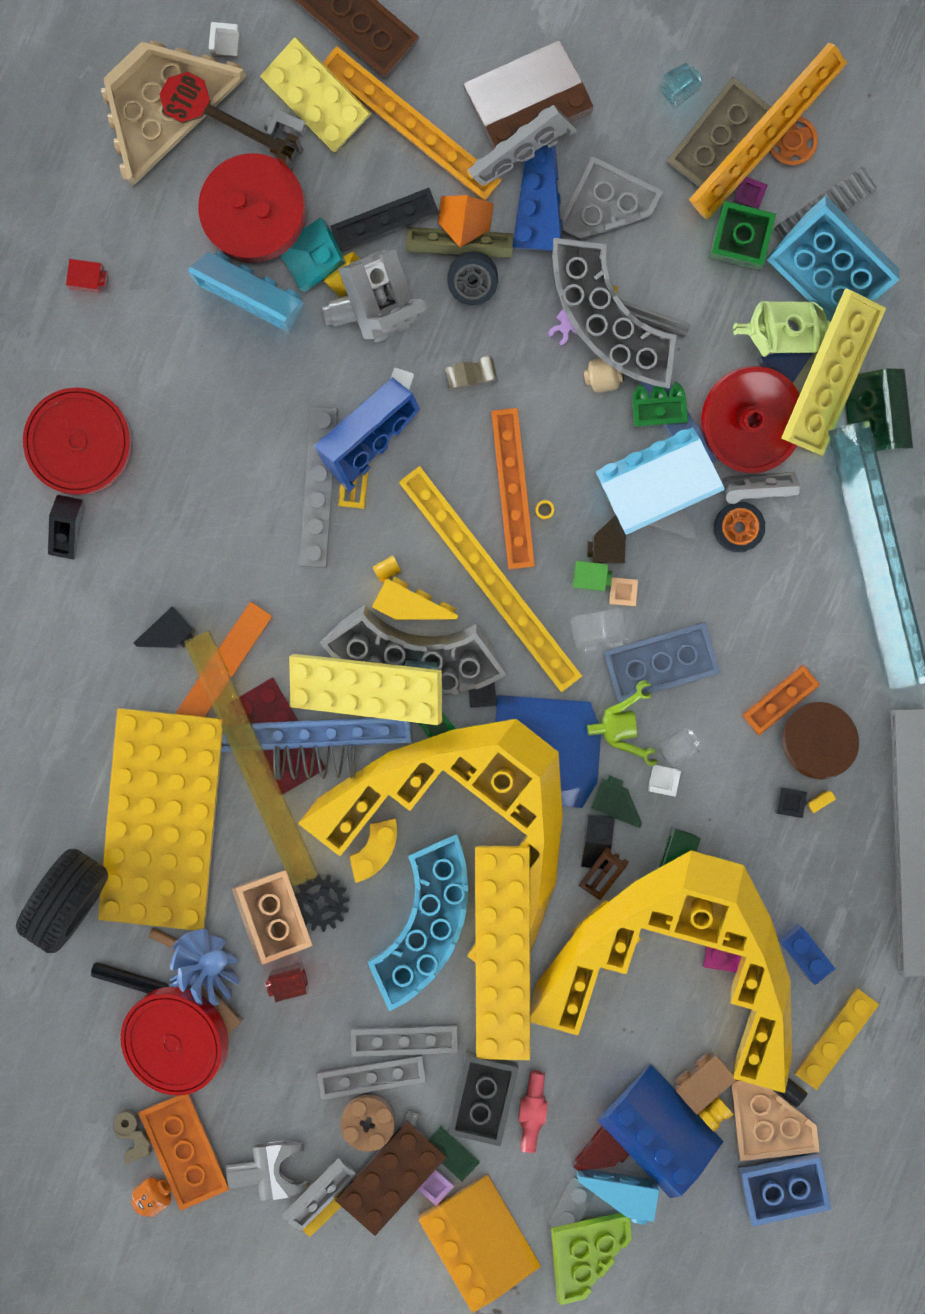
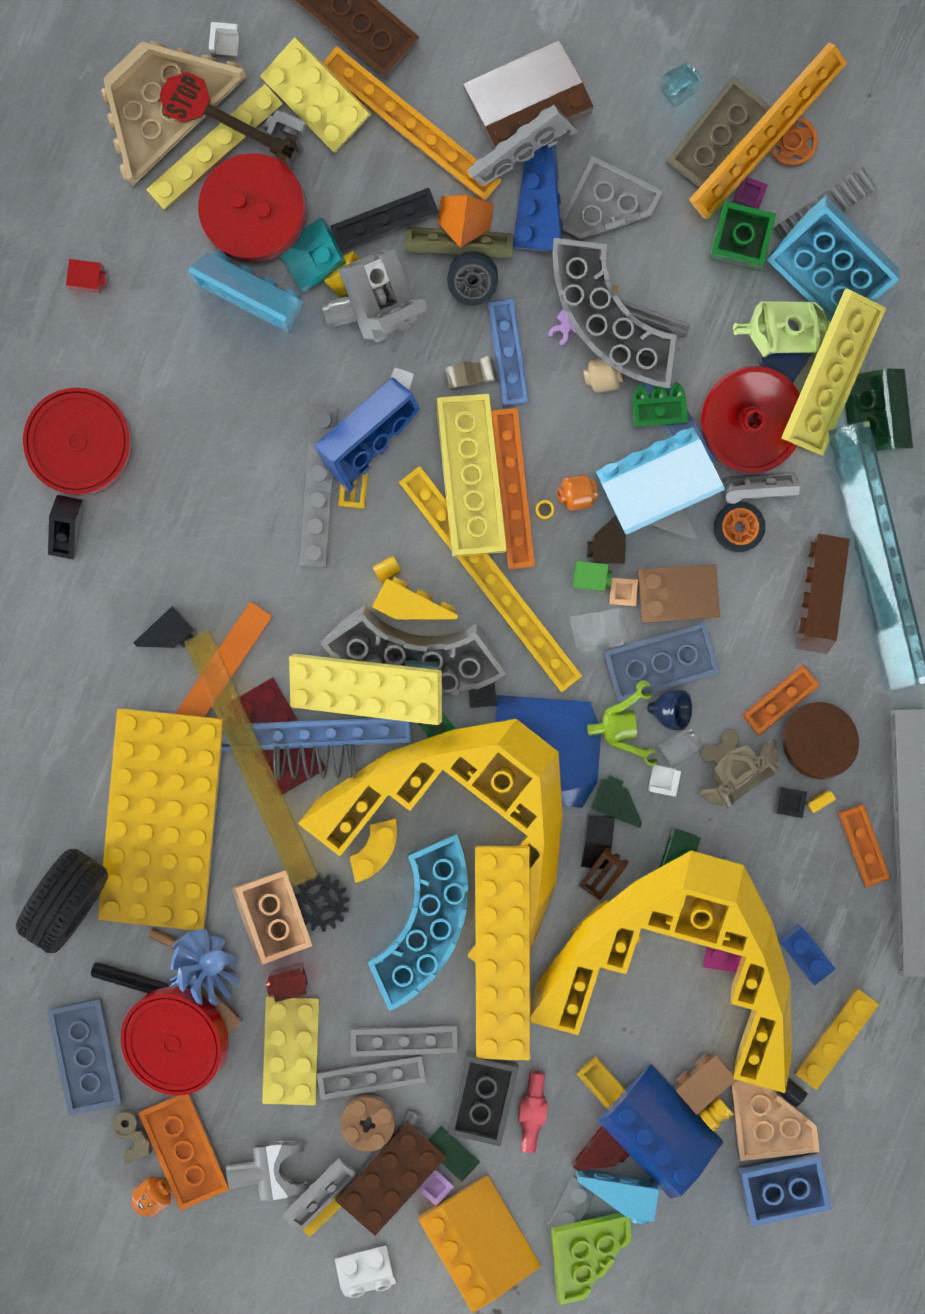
none -> sand blue plate [47,998,122,1115]
none -> light yellow plate [146,84,283,210]
none -> light yellow plate [262,996,319,1105]
none -> white bracket [335,1245,396,1298]
none -> light yellow plate [435,394,507,557]
none -> medium blue tile [488,298,530,407]
none -> orange head [557,475,598,511]
none -> yellow tile [576,1055,626,1109]
none -> medium nougat slope [637,564,720,623]
none -> dark blue helmet [648,690,692,730]
none -> dark tan piece [698,729,780,808]
none -> reddish brown wedge [796,534,850,654]
none -> orange tile [838,803,891,888]

